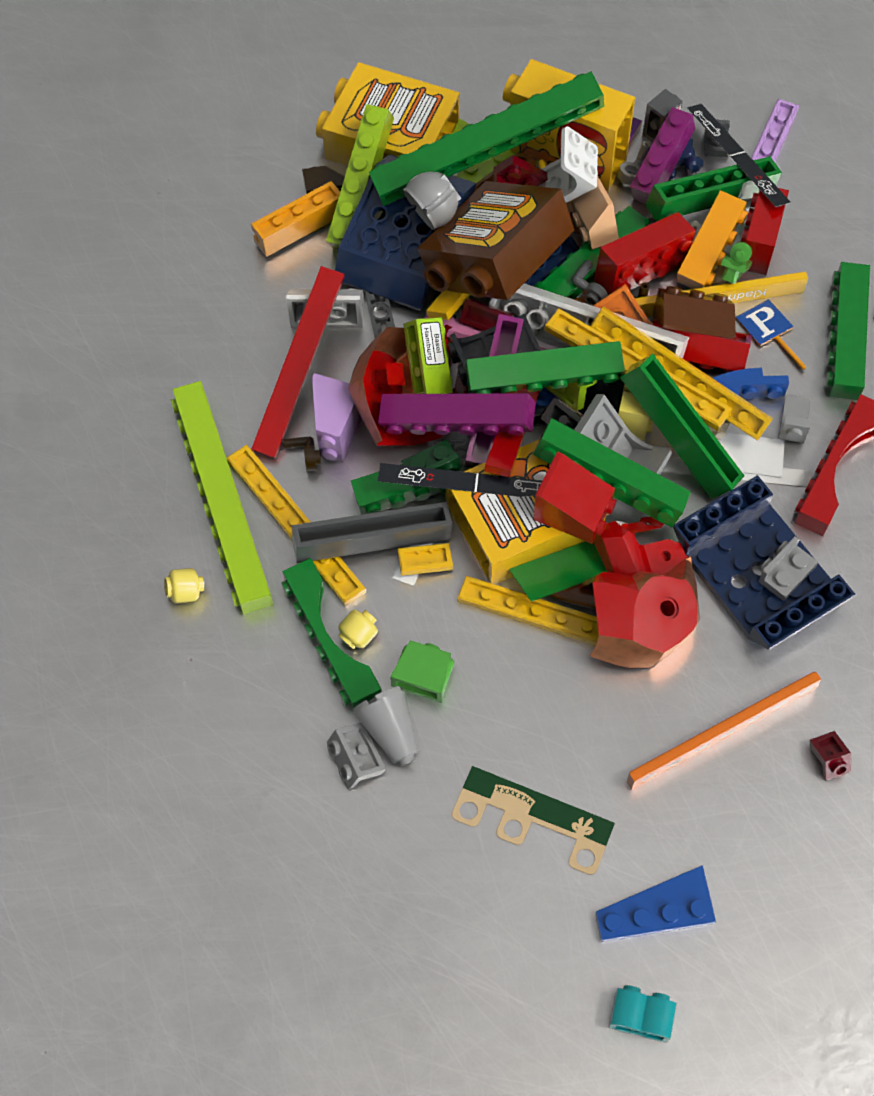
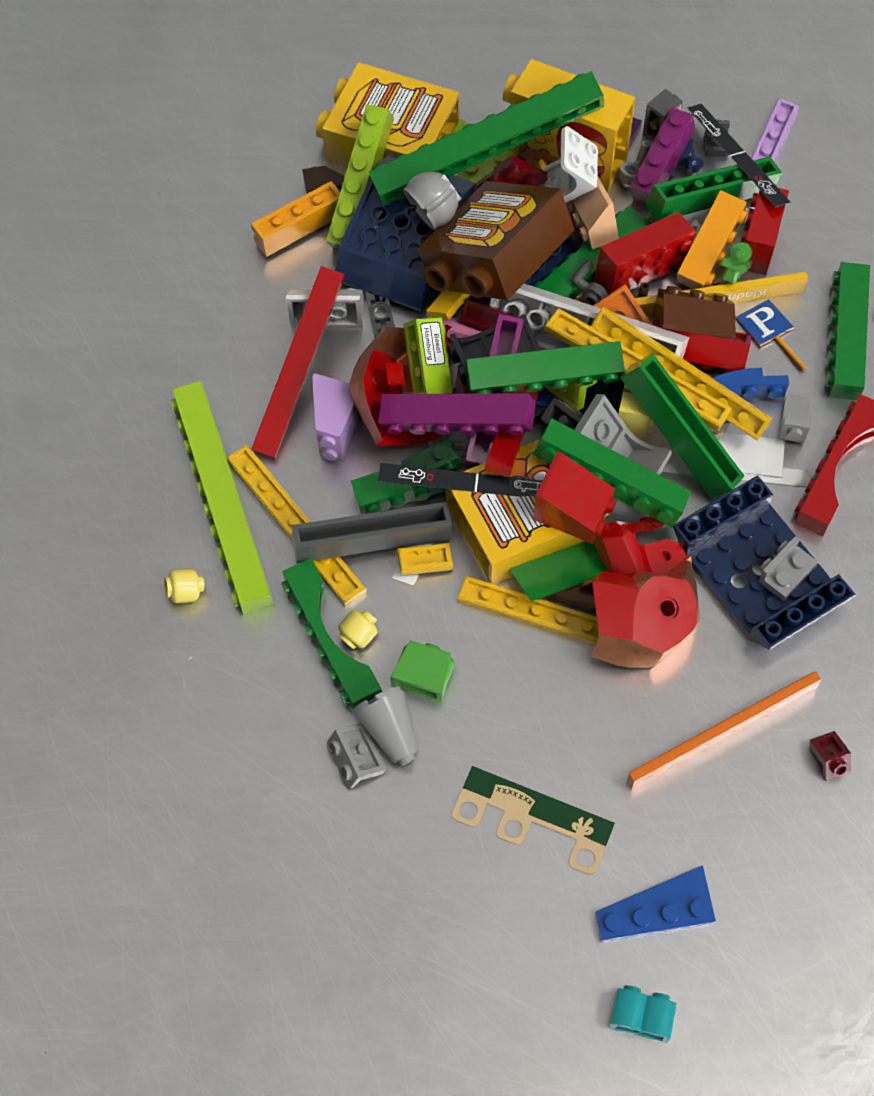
dark brown plate [284,436,321,471] -> none

